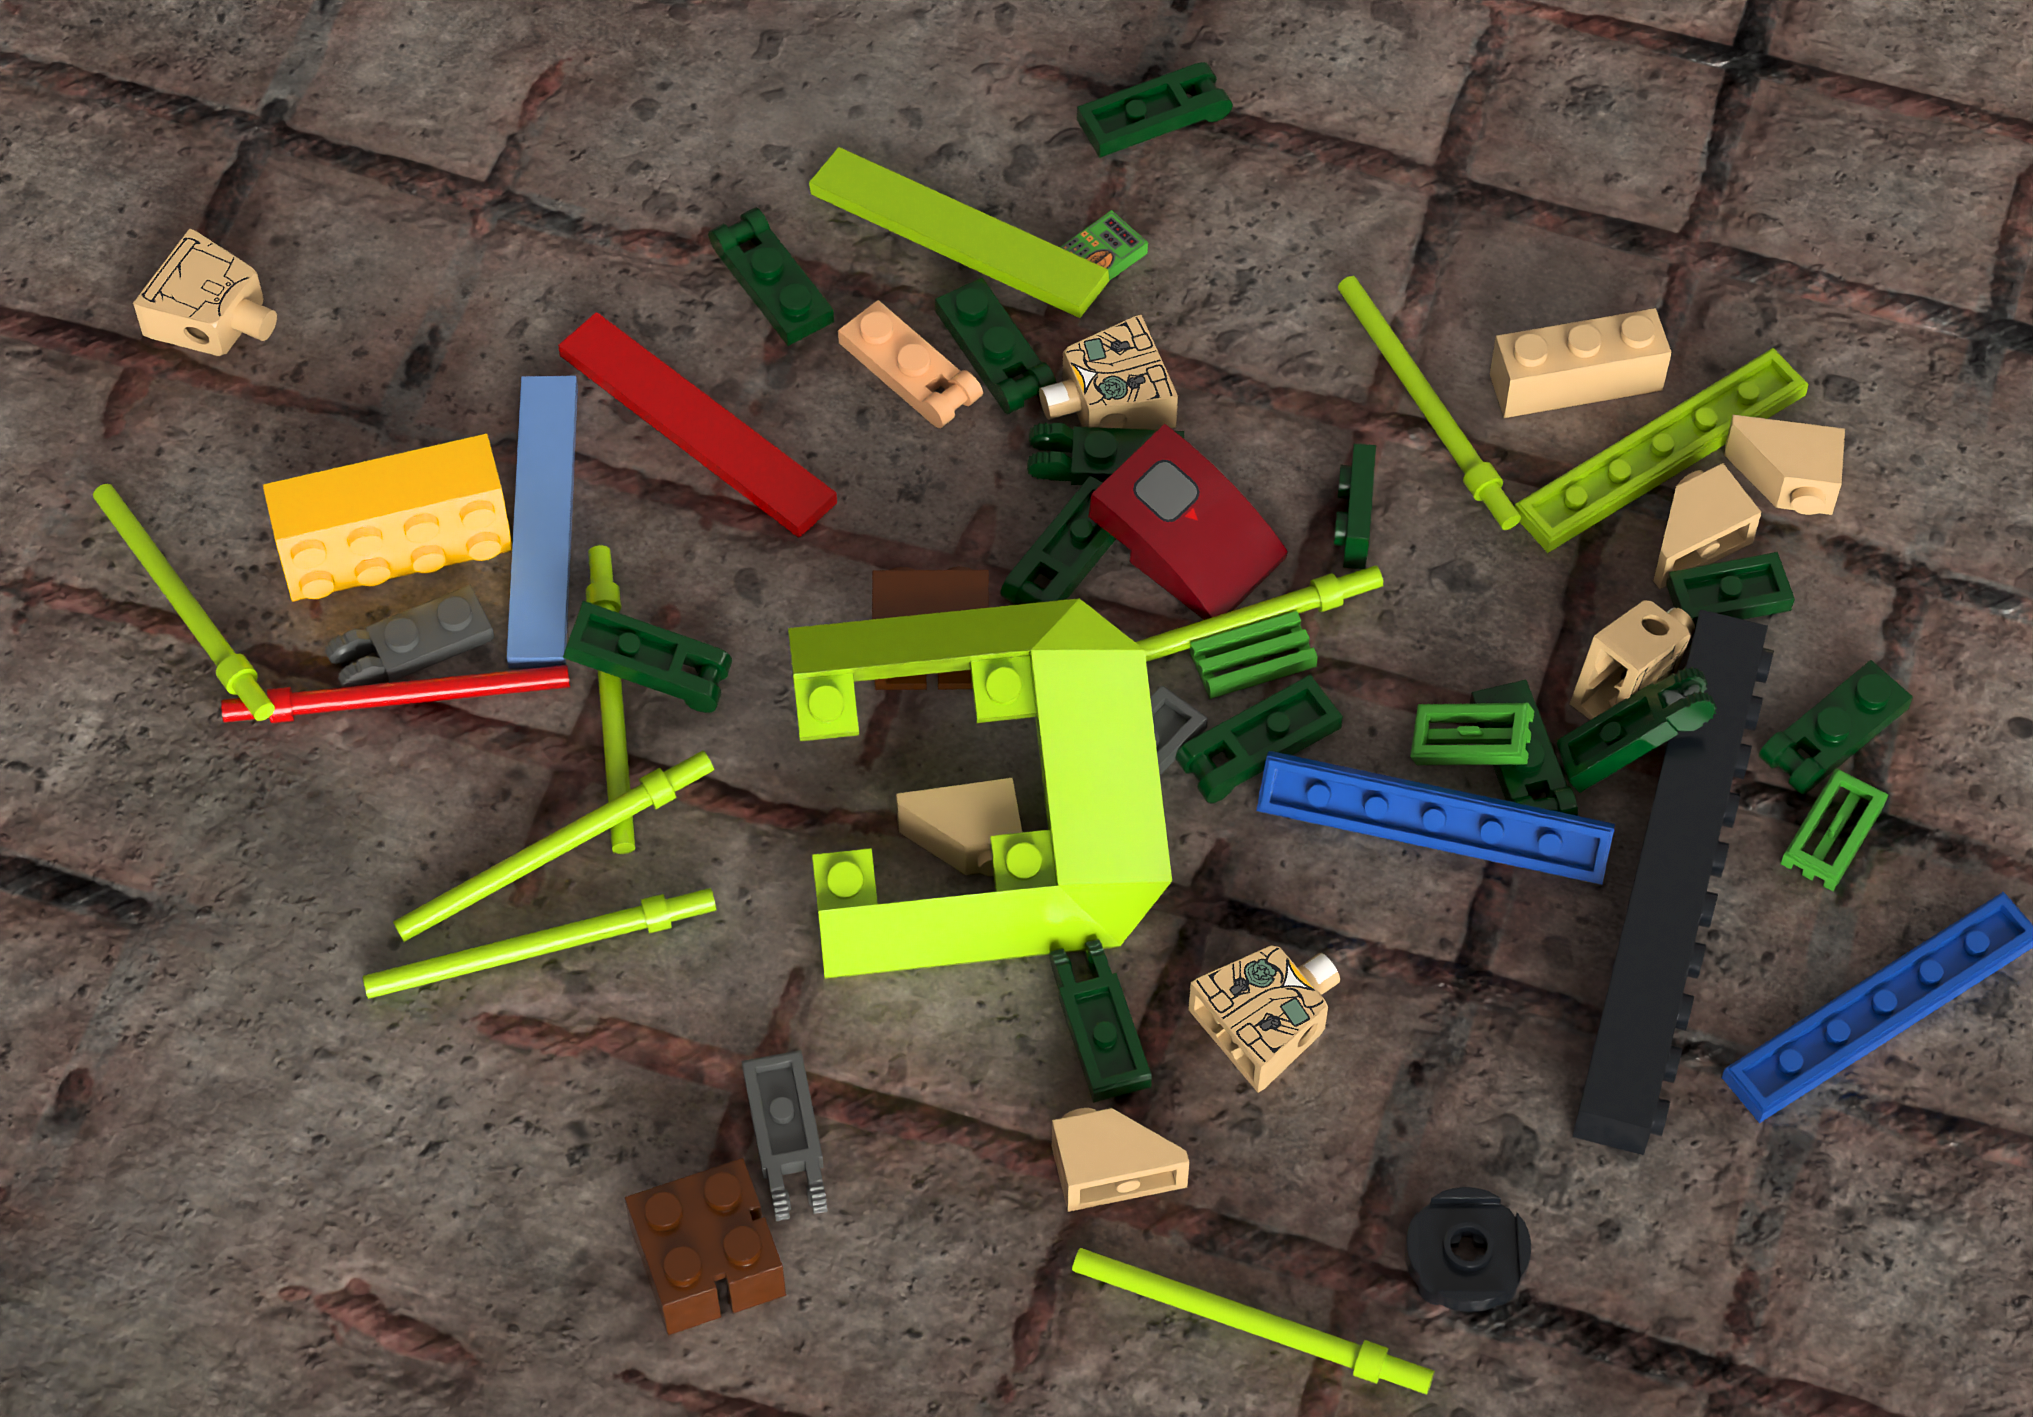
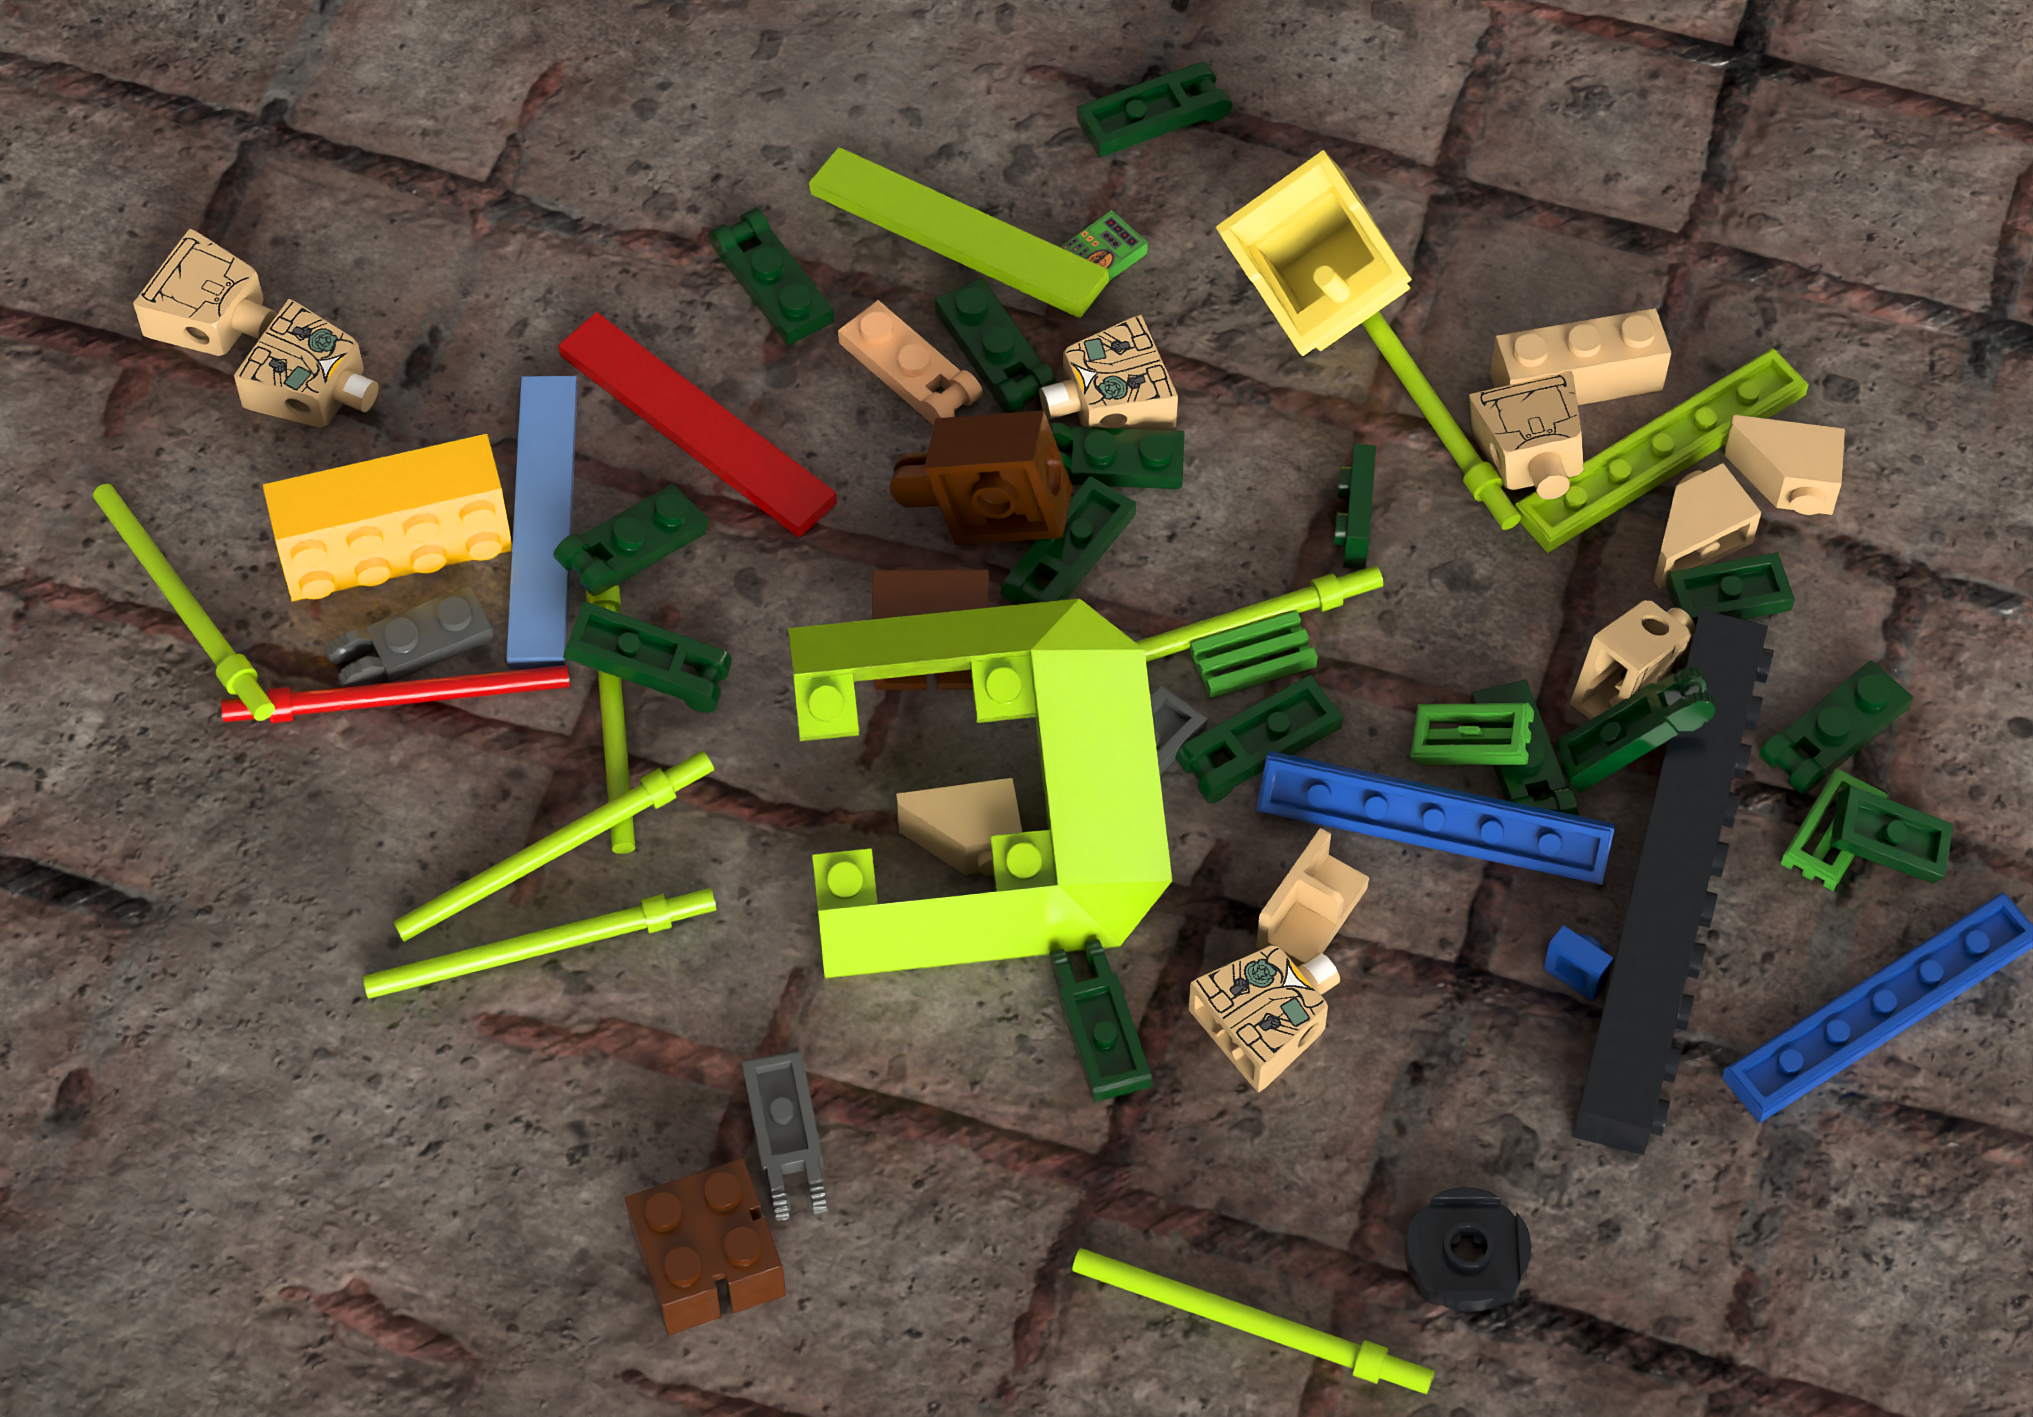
tan slope [1052,1108,1189,1212] -> none
dark red slope [1088,424,1288,620] -> none
none -> tan torso [234,299,379,428]
none -> dark green plate [553,484,710,596]
none -> reddish brown brick [890,410,1073,545]
none -> light yellow piece [1216,150,1412,356]
none -> tan panel [1256,828,1369,967]
none -> tan torso [1469,371,1583,499]
none -> blue plate [1544,925,1613,1002]
none -> dark green plate [1830,785,1954,884]

